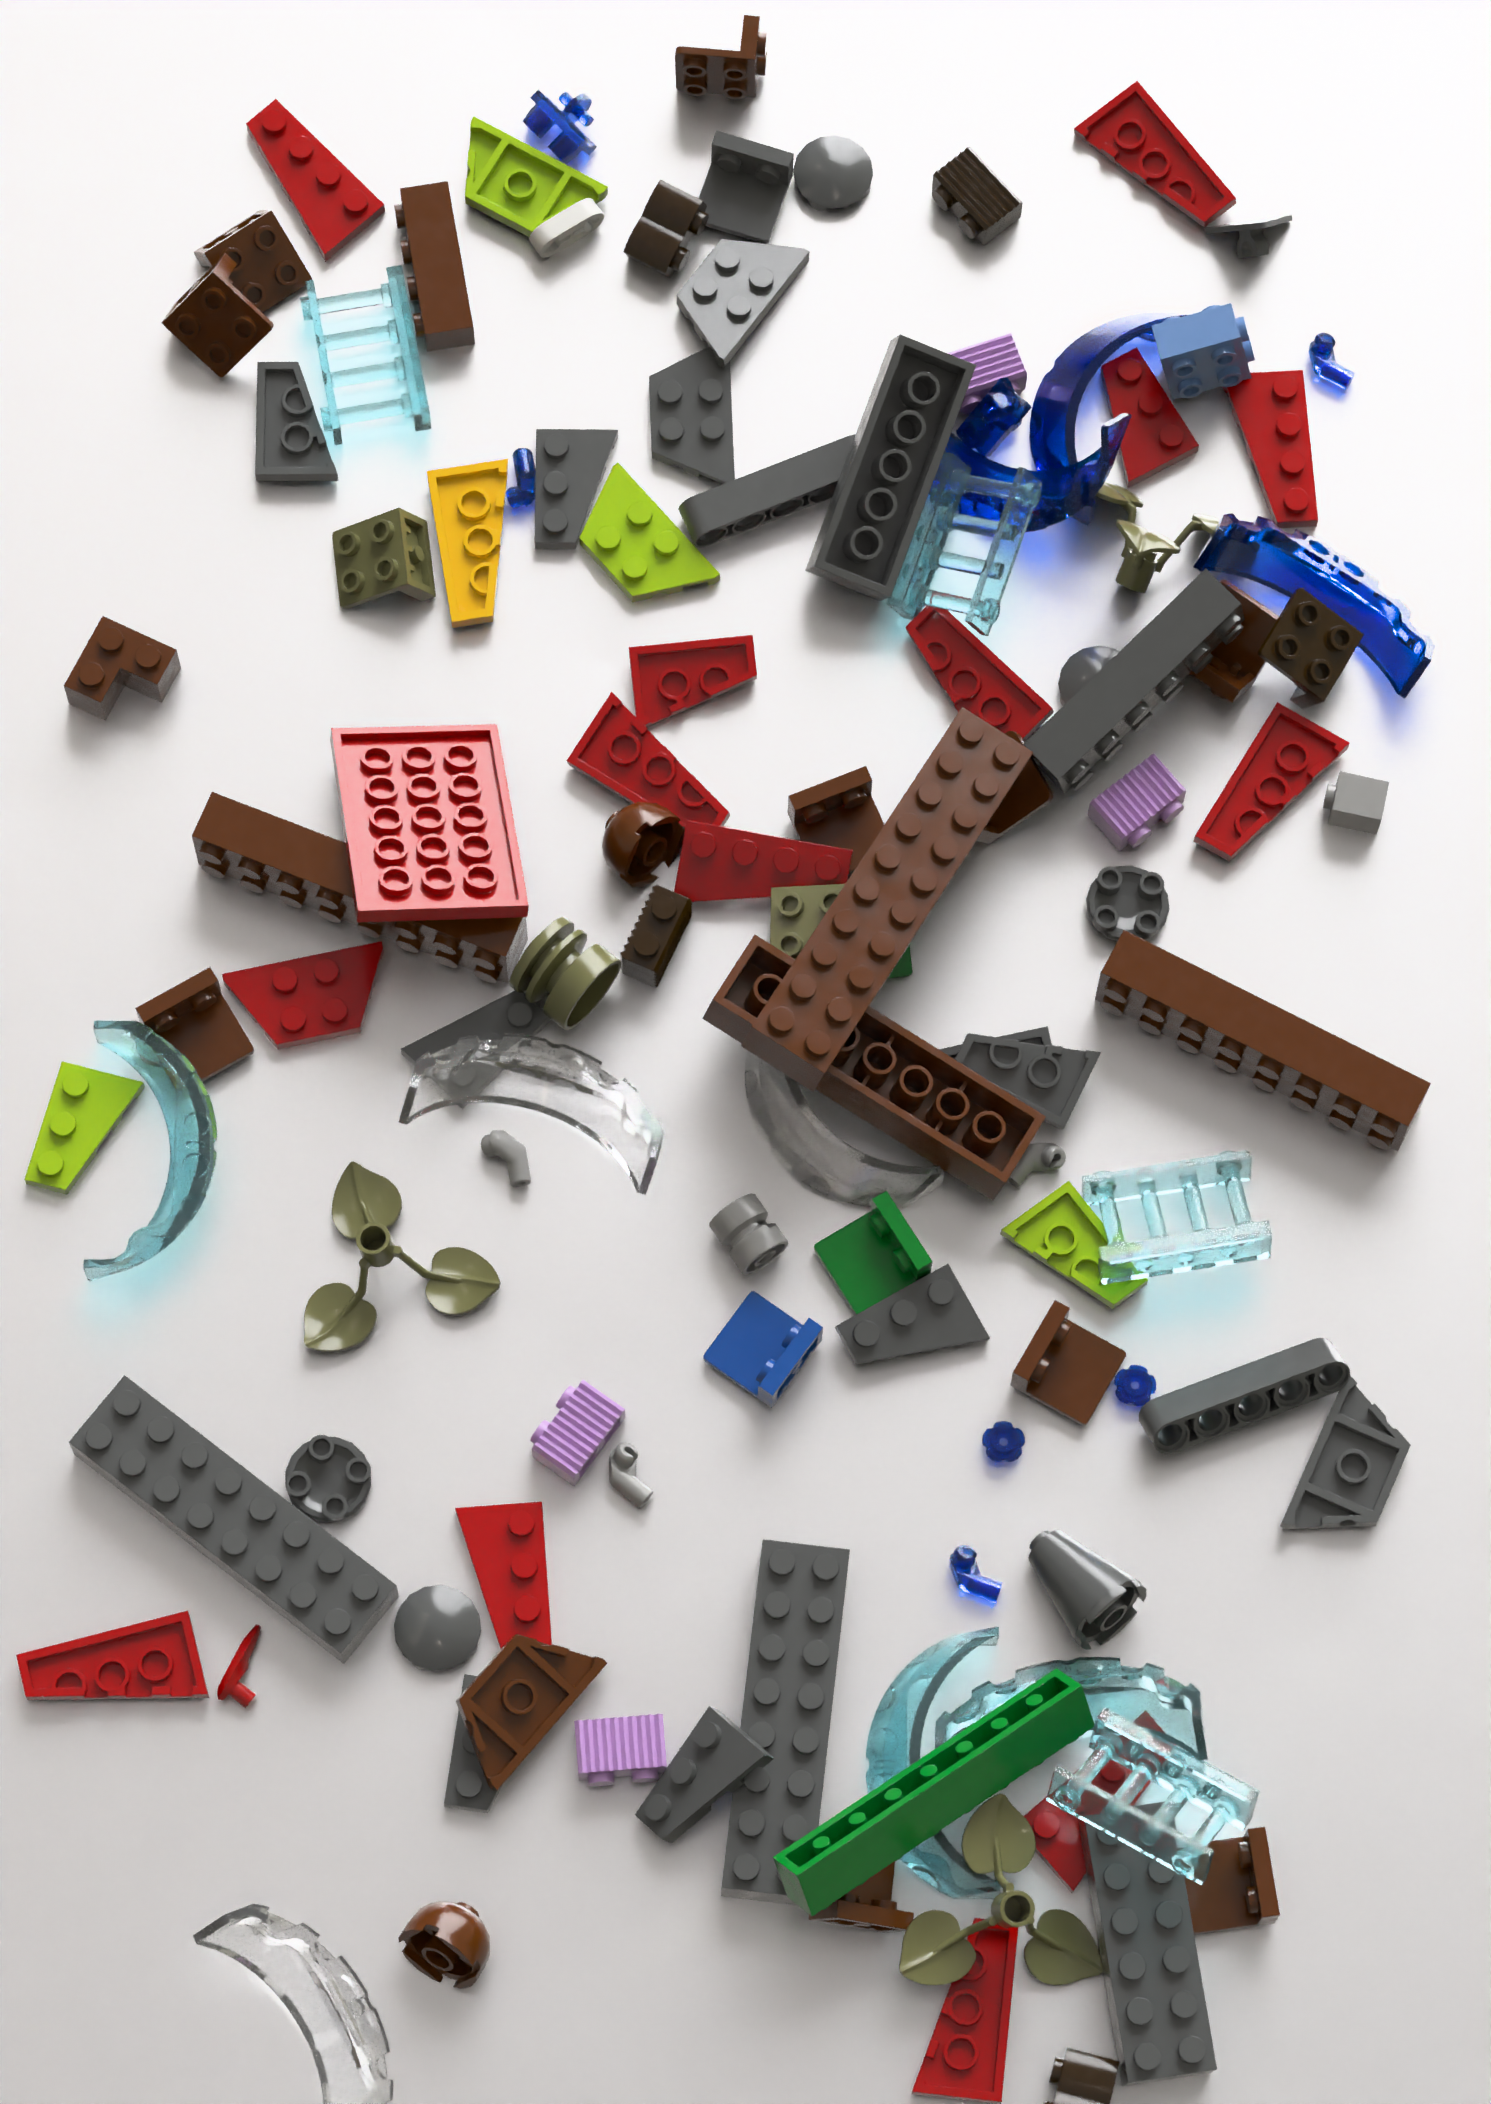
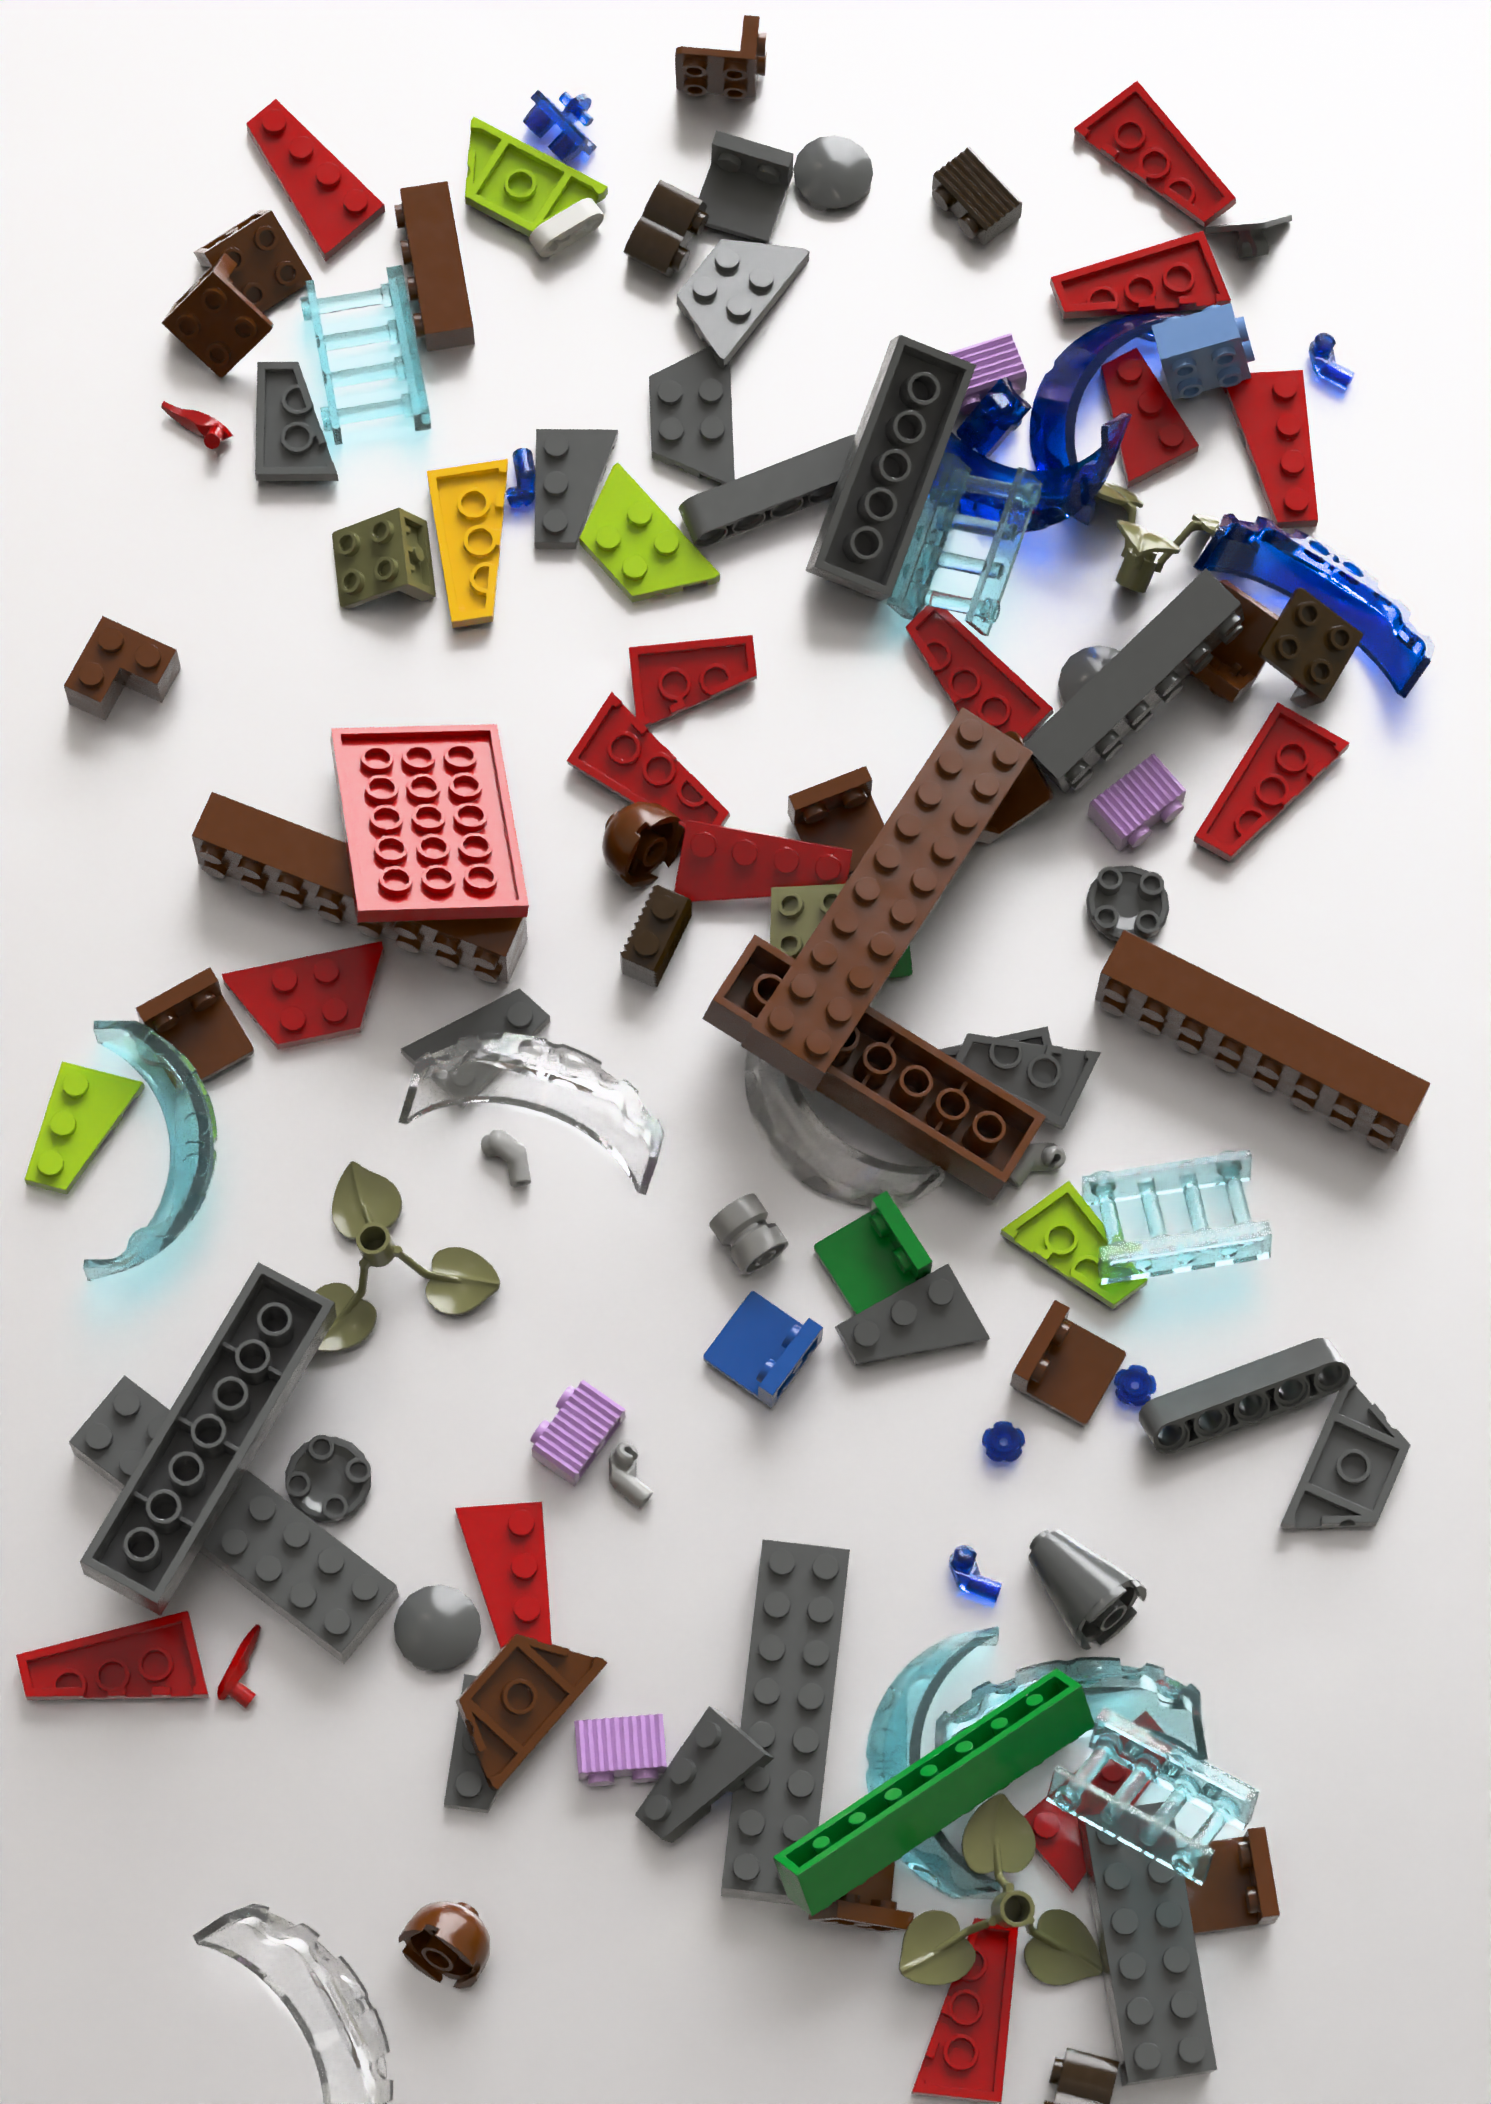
olive wheel [509,917,621,1030] -> none
light grey brick [1323,771,1389,835] -> none
none -> dark grey brick [80,1262,336,1616]
none -> red bar [161,401,233,449]
none -> red wing [1050,231,1231,319]

